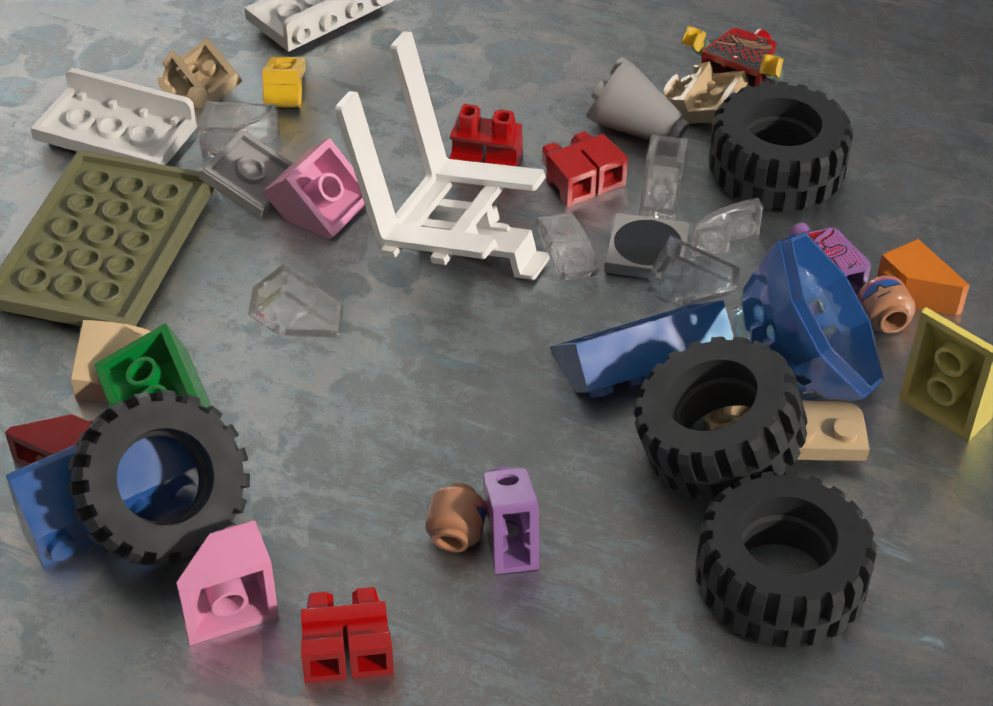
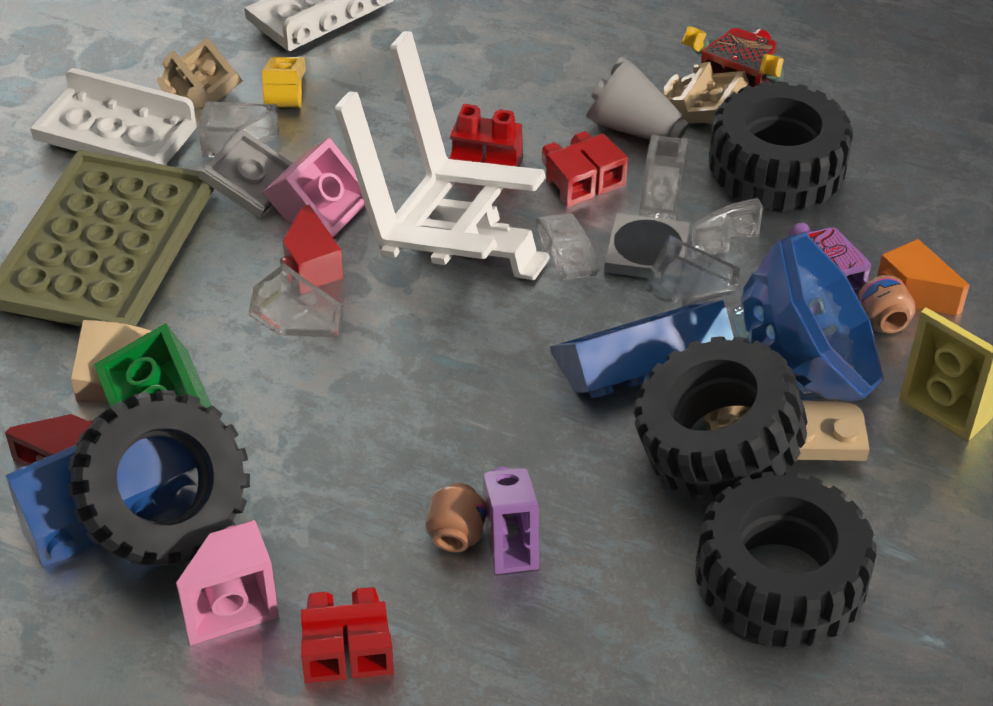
none -> red slope [280,204,343,293]

